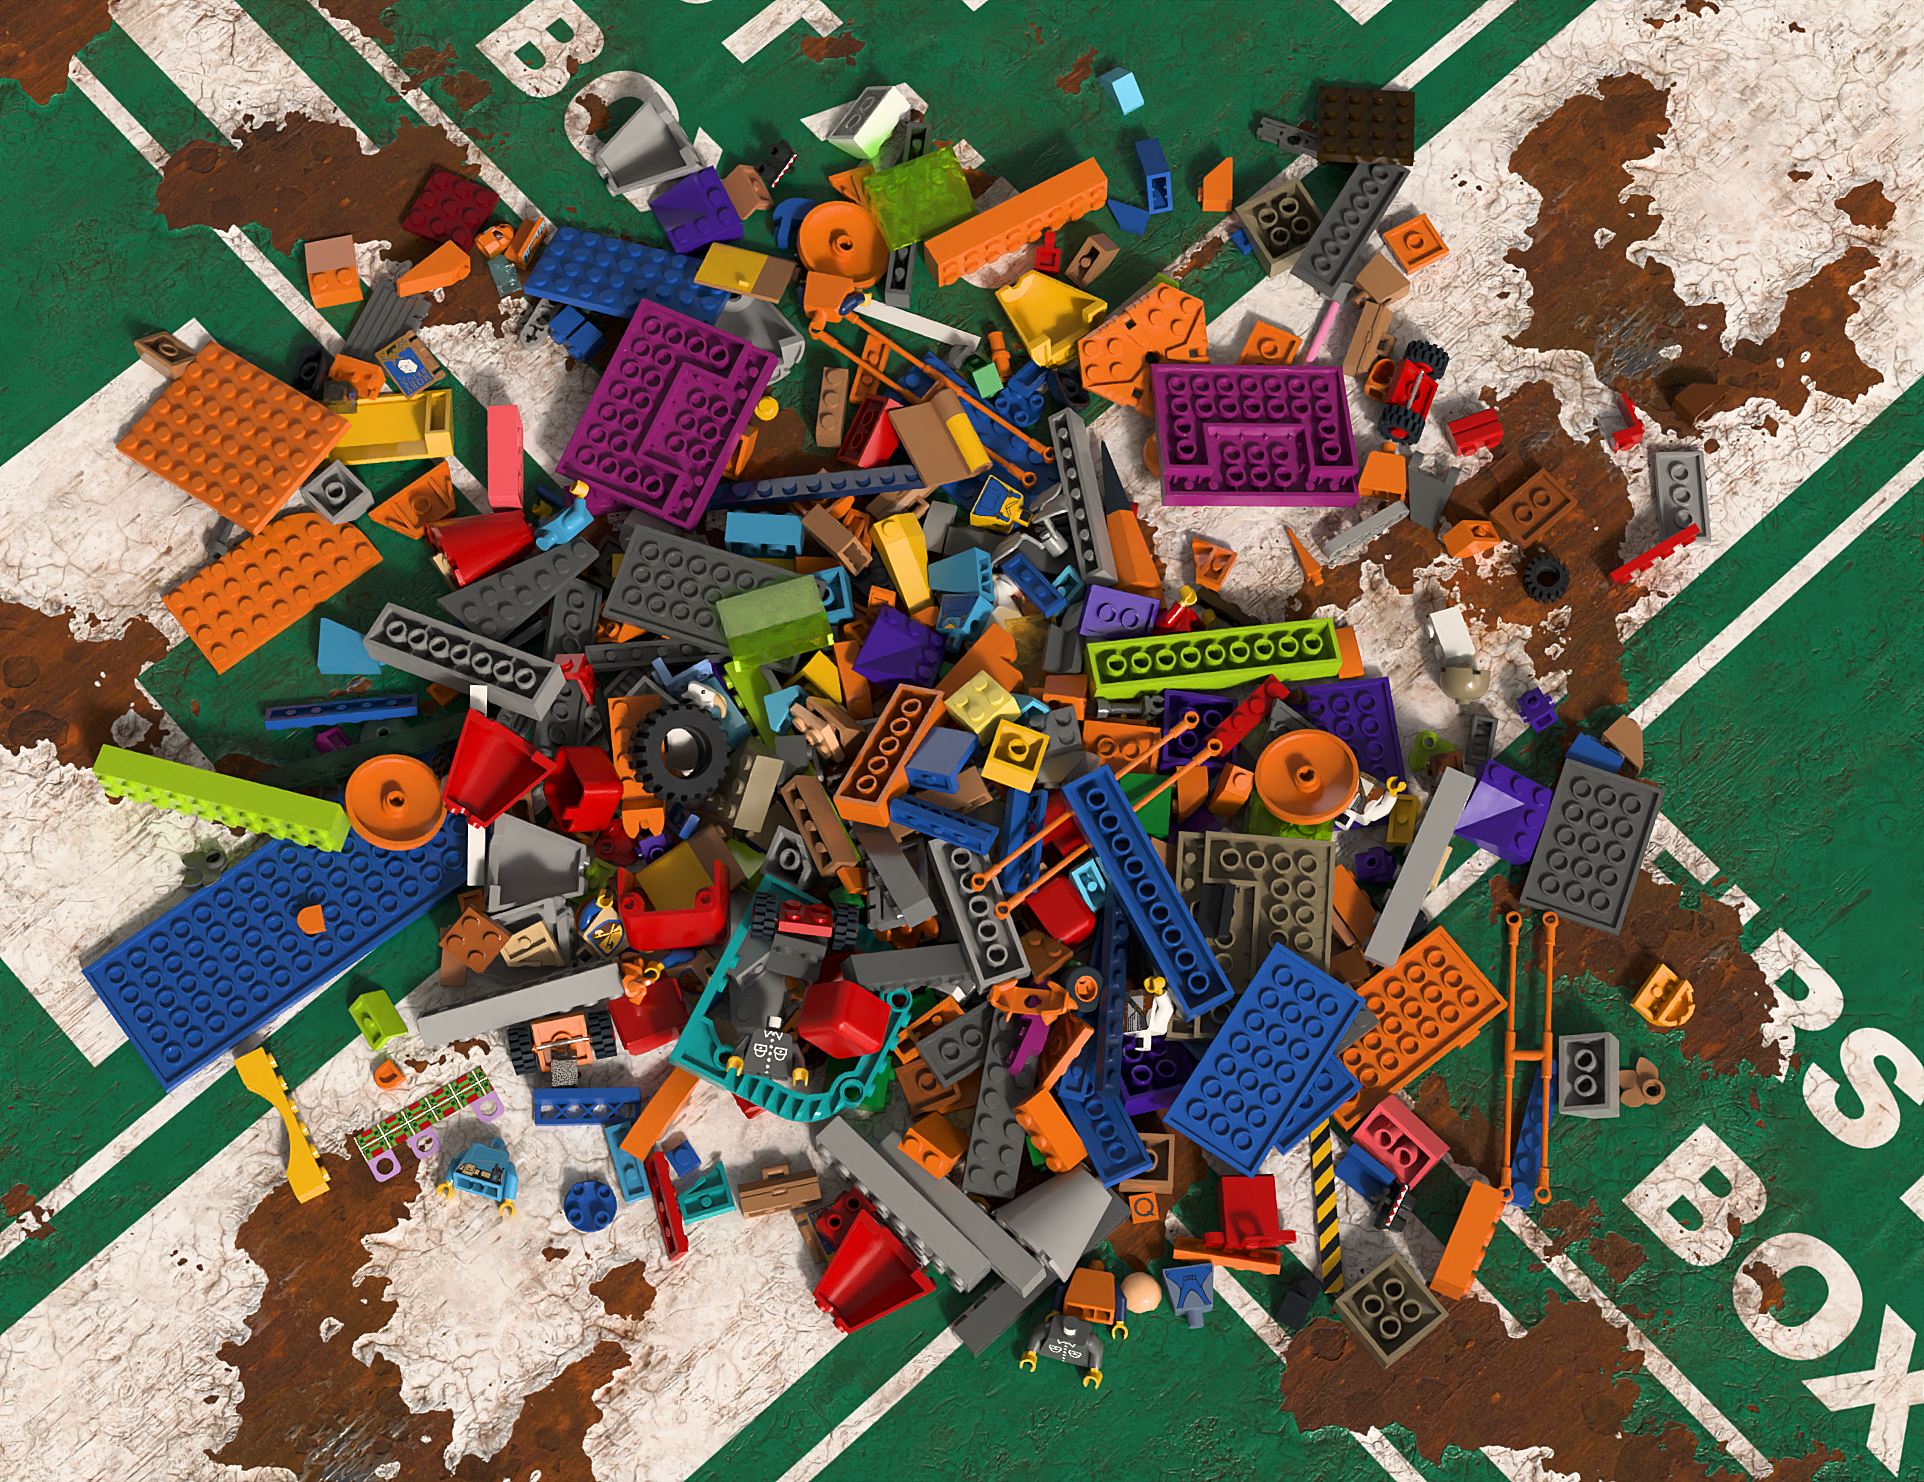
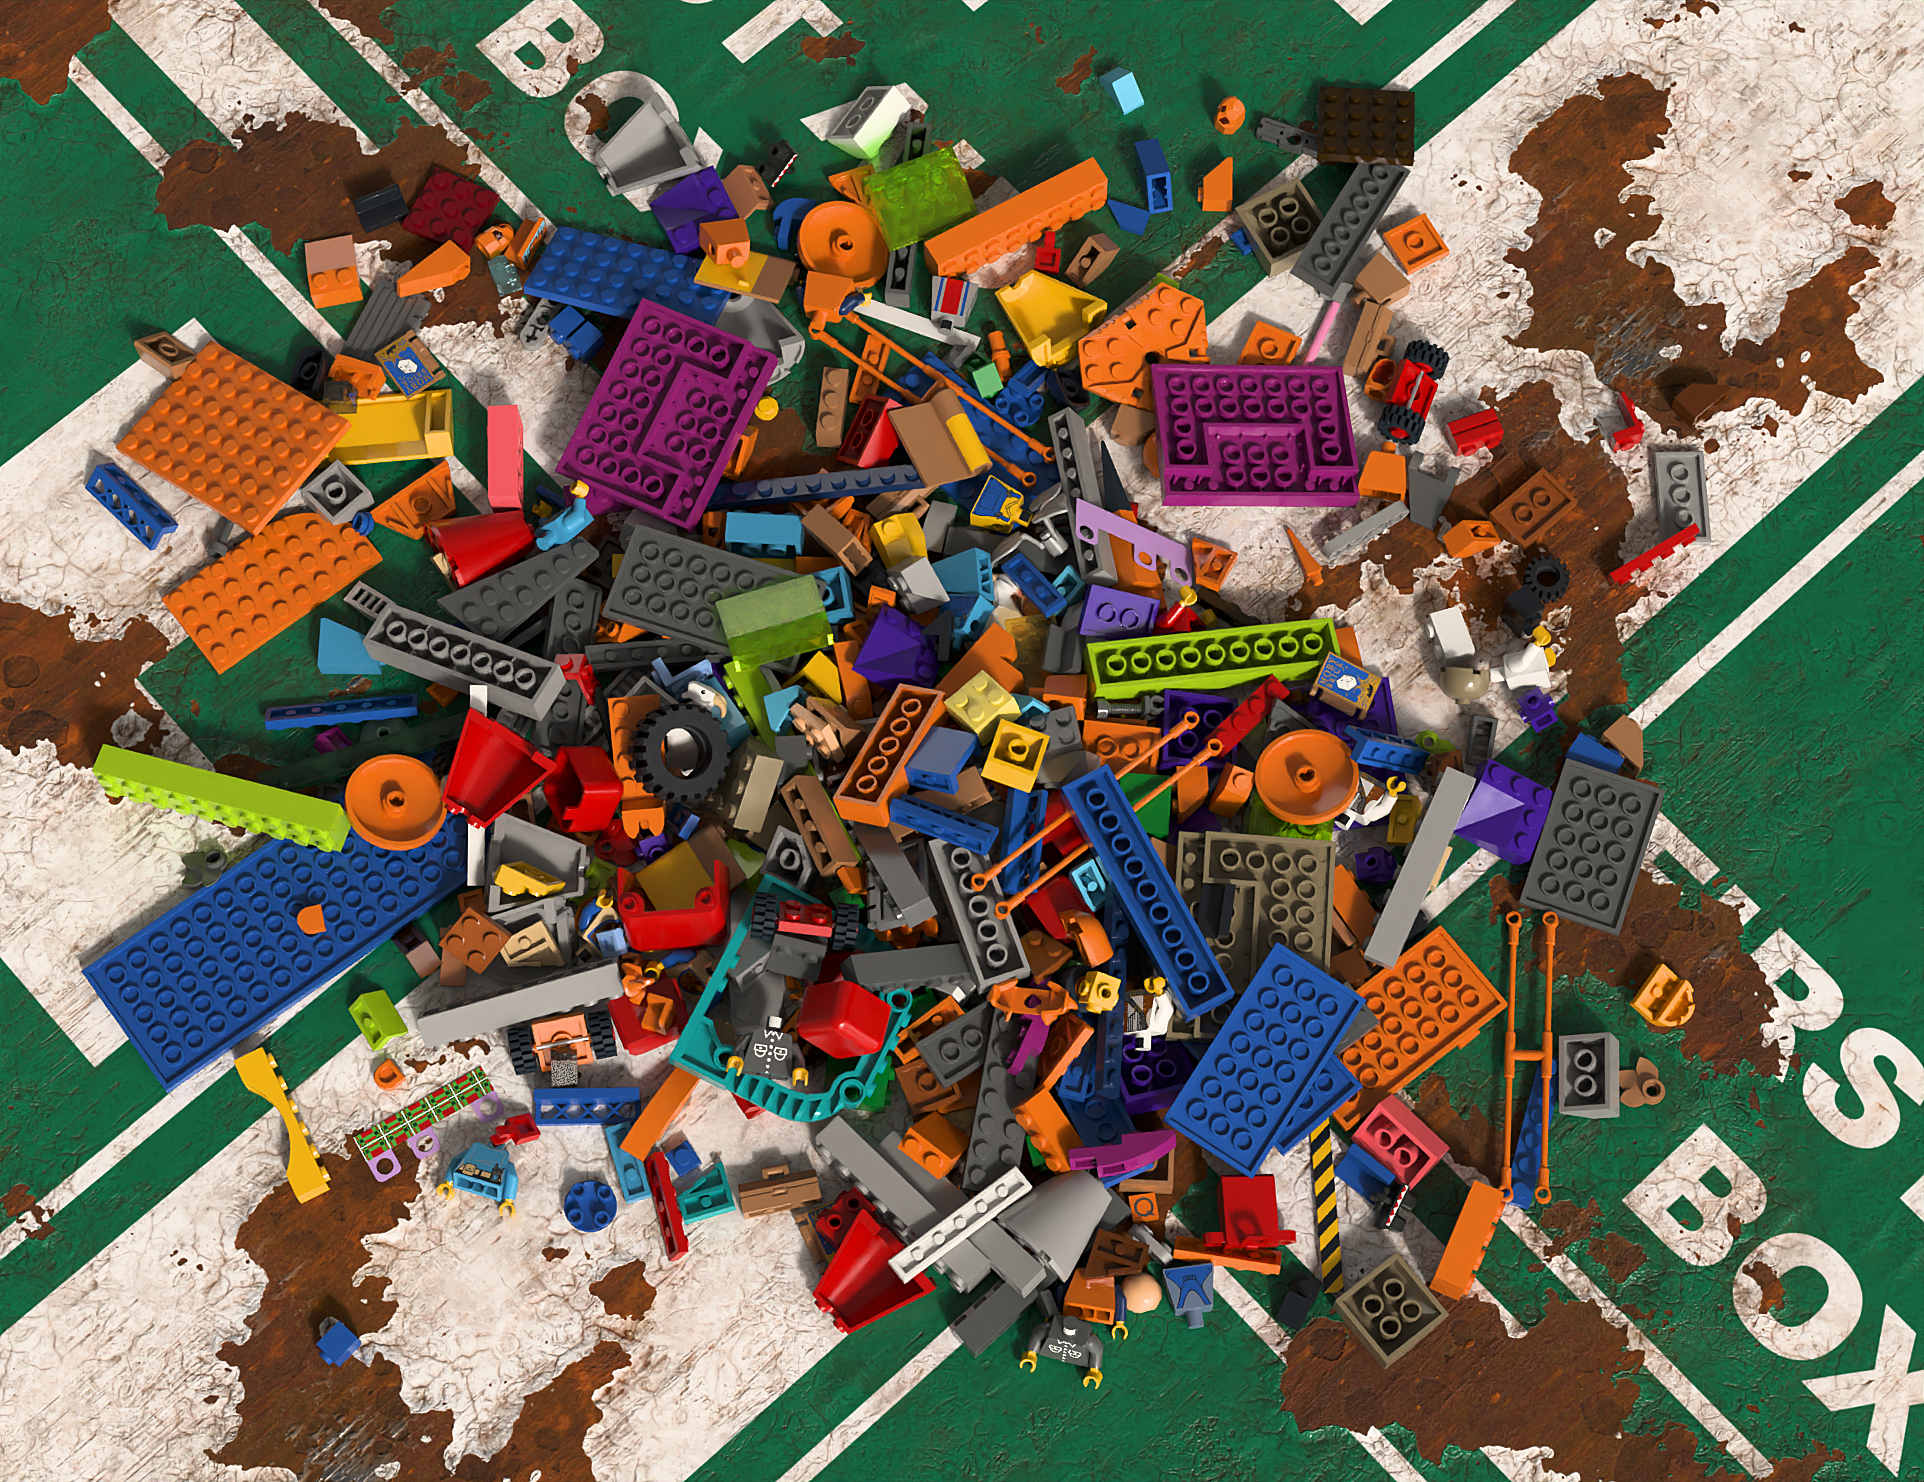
none -> blue fence [85,462,179,551]
none -> blue brick [316,1321,362,1367]
none -> white slope [343,581,396,623]
none -> blue plate [352,511,374,536]
none -> black panel [353,184,409,234]
none -> reddish brown slope [391,924,443,979]
none -> red plate [489,1113,541,1147]
none -> yellow plate [494,861,566,897]
none -> light blue tile [596,927,630,958]
none -> orange panel [641,993,676,1035]
none -> orange torso [698,218,750,268]
none -> orange rock [703,512,727,551]
none -> light grey slope [886,555,950,615]
none -> white tile [888,1166,1032,1284]
none -> black slope [920,610,956,661]
none -> torso [931,275,978,336]
none -> dark grey tile [1035,1289,1059,1318]
none -> orange brick [1058,909,1114,968]
none -> magenta slope [1069,1128,1176,1178]
none -> lavender piece [1075,498,1192,587]
none -> yellow brick [1078,971,1121,1014]
none -> reddish brown wing [1082,1228,1150,1280]
none -> medium nougat slope [1111,404,1156,447]
none -> light grey plate [1127,1224,1174,1268]
none -> orange rock [1214,95,1246,135]
none -> piece [1308,651,1382,722]
none -> blue fence [1344,725,1430,775]
none -> white torso [1490,625,1557,691]
none -> black brick [1500,584,1545,639]

